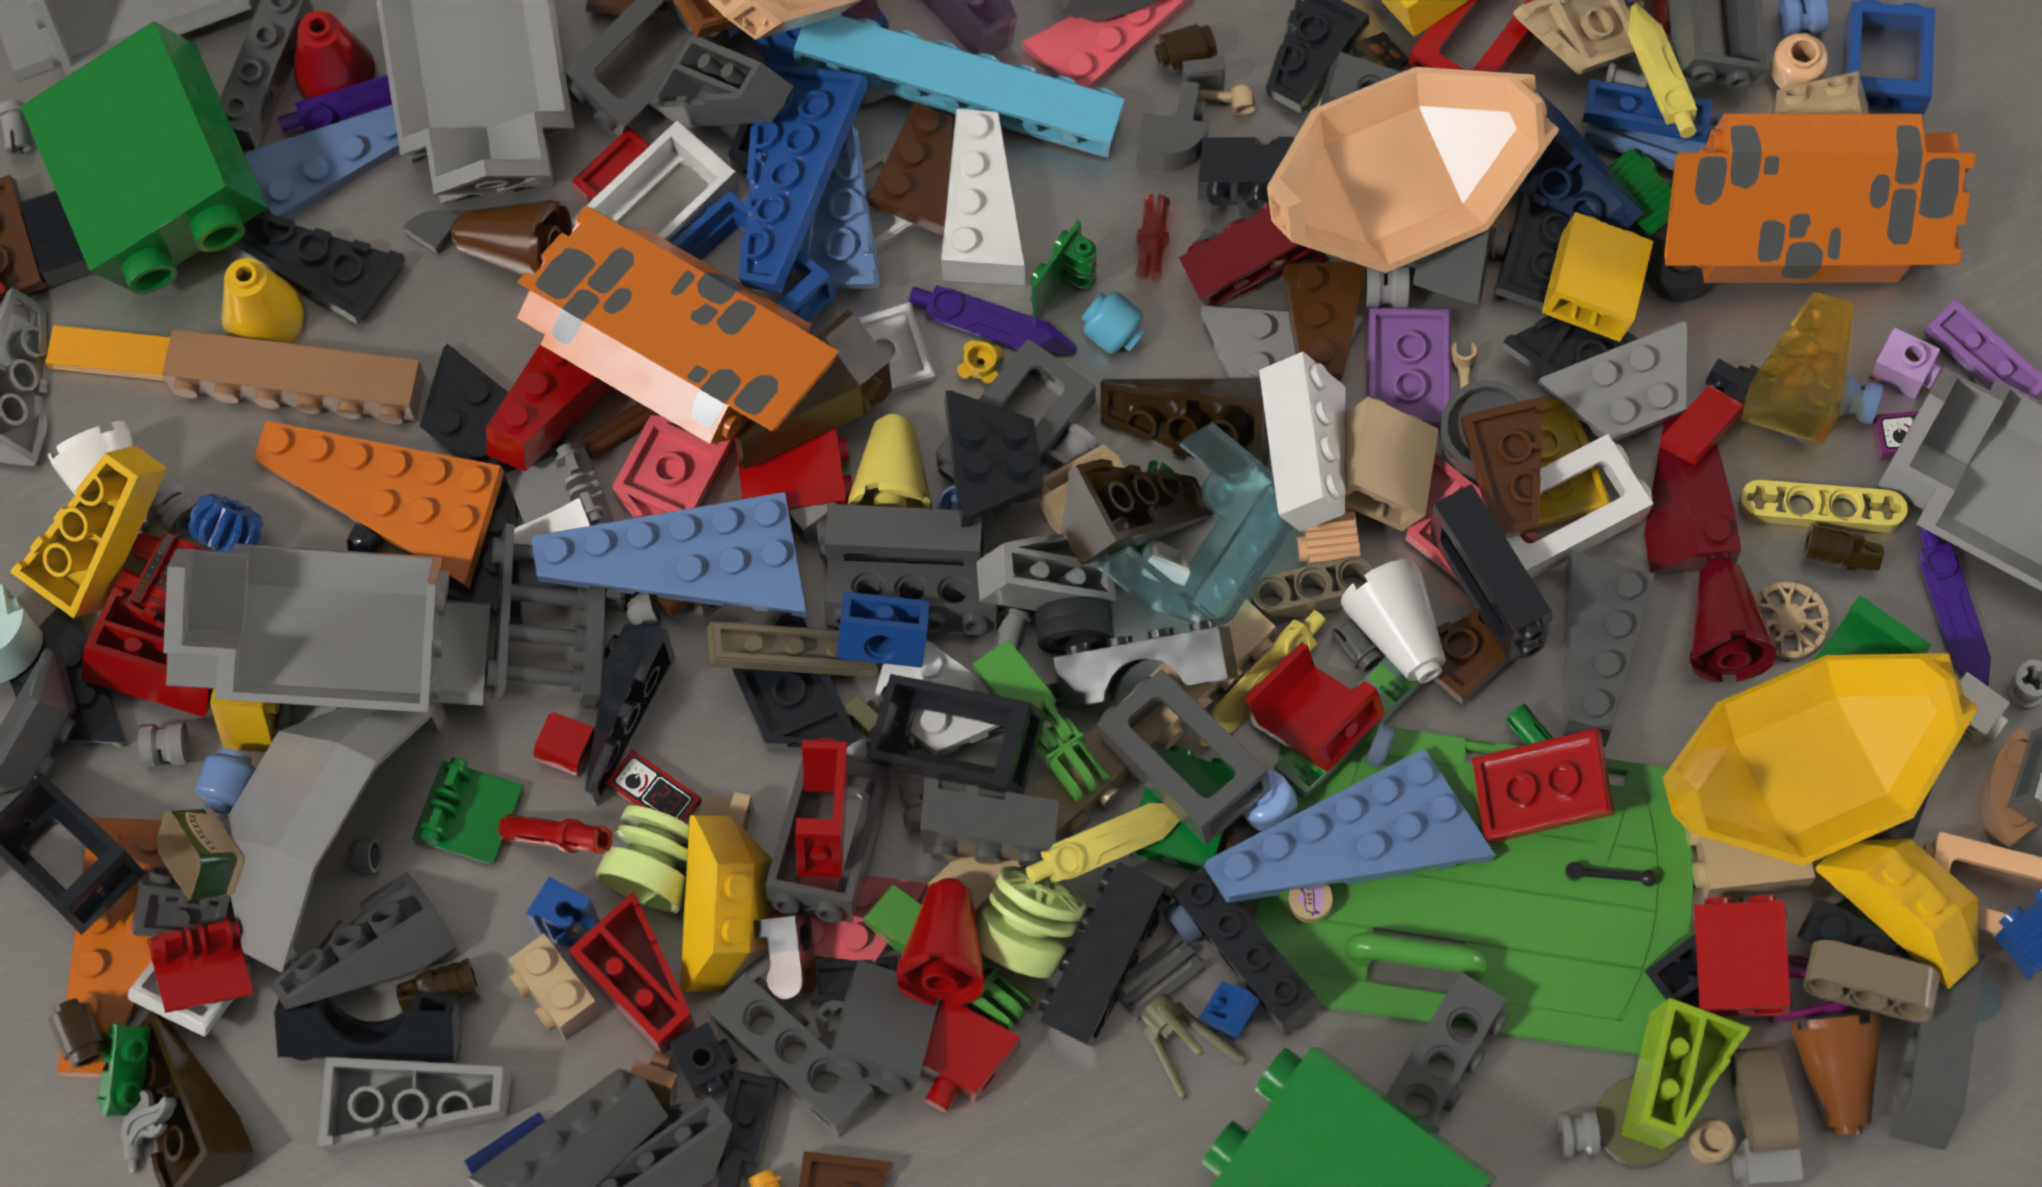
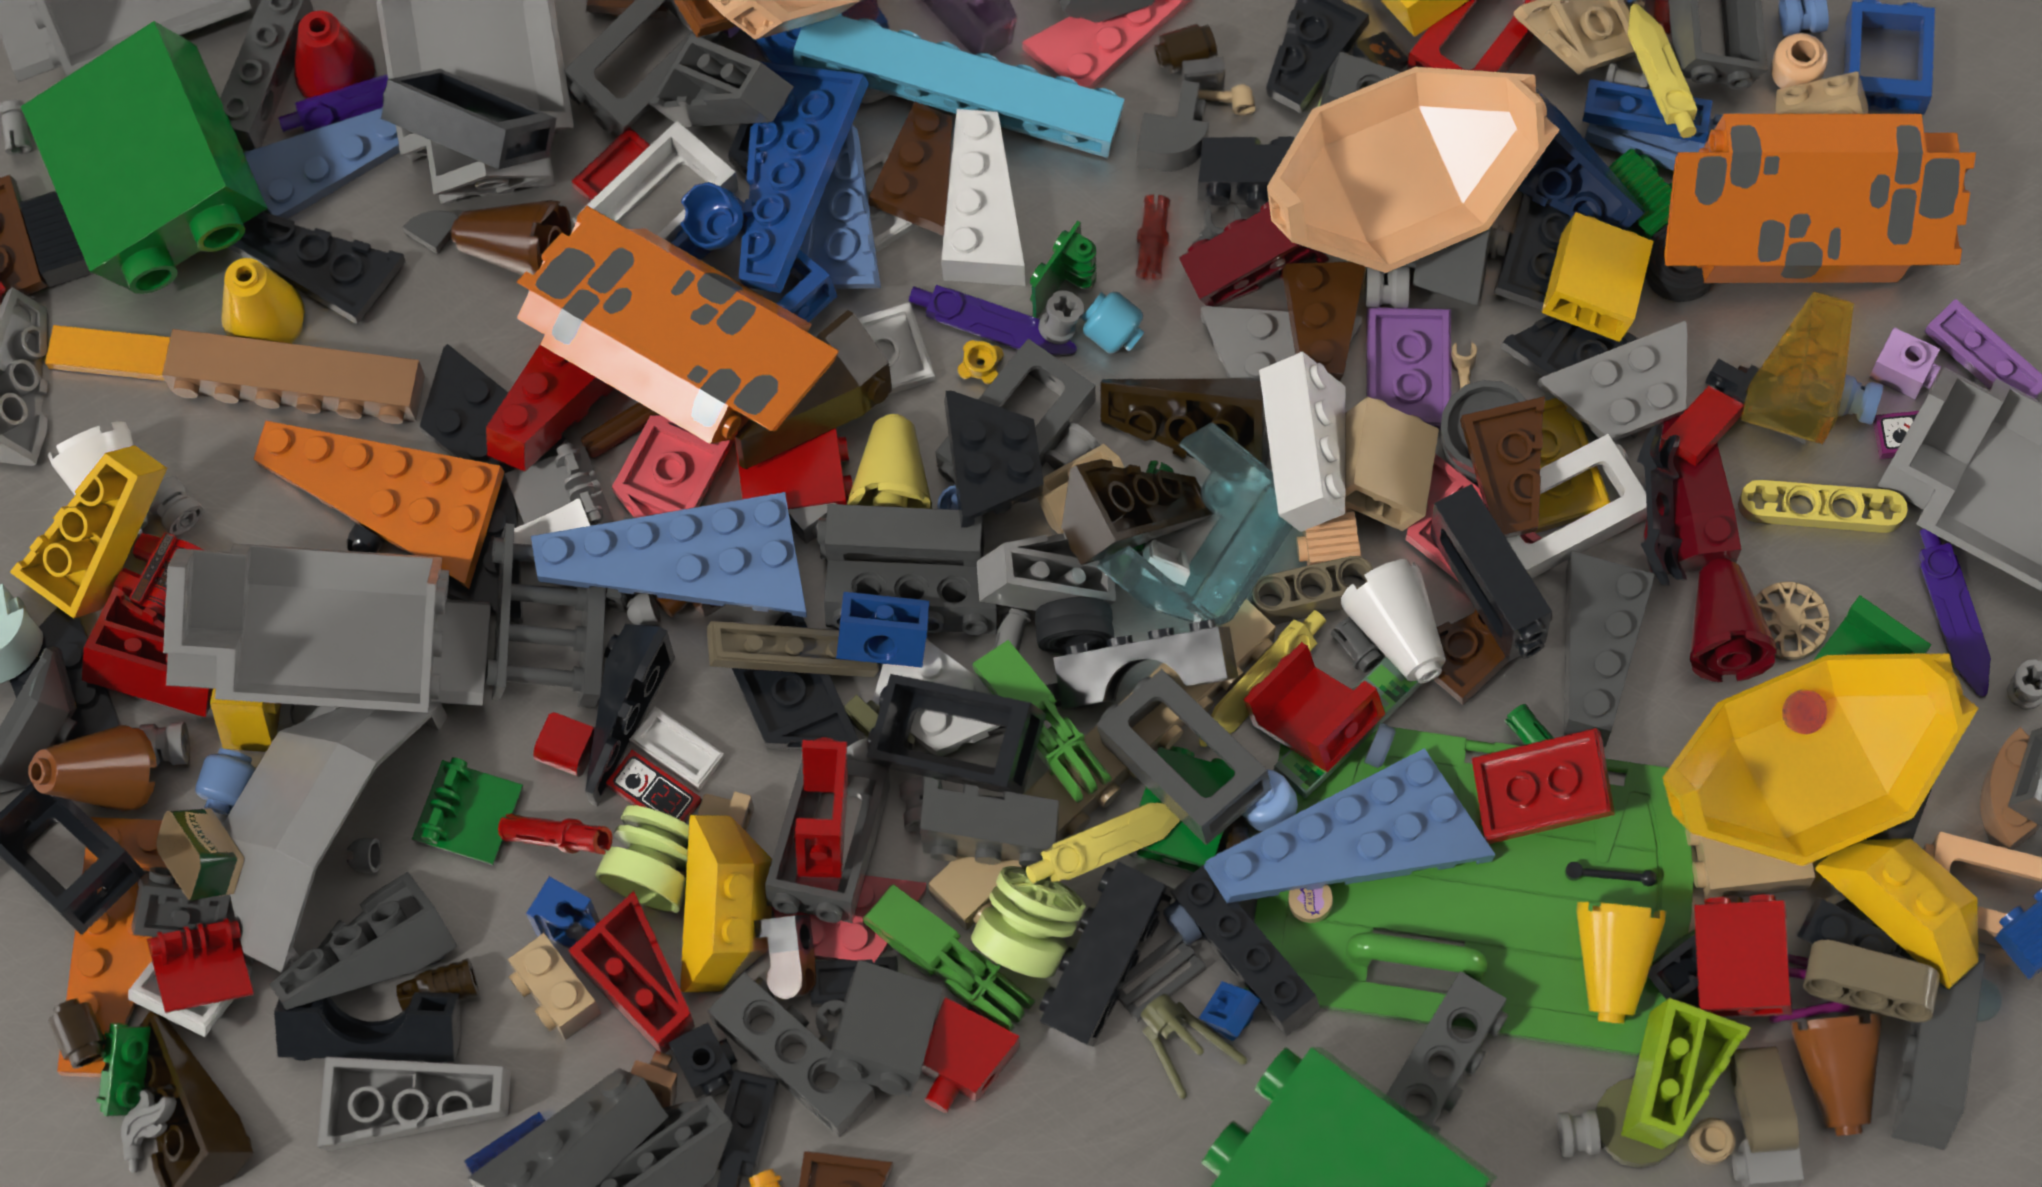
blue gear [188,494,263,552] -> none
red cone [896,878,985,1006] -> none
dark brown hinge [1803,523,1884,571] -> none
white brick [1960,672,2010,748] -> none
none -> dark orange cone [28,725,156,812]
none -> black piece [381,69,557,169]
none -> white tile [629,706,725,791]
none -> blue hair [681,182,744,251]
none -> light grey bush [1039,290,1084,344]
none -> yellow cone [1576,902,1666,1024]
none -> black piece [1637,424,1687,587]
none -> piece [1782,690,1827,734]

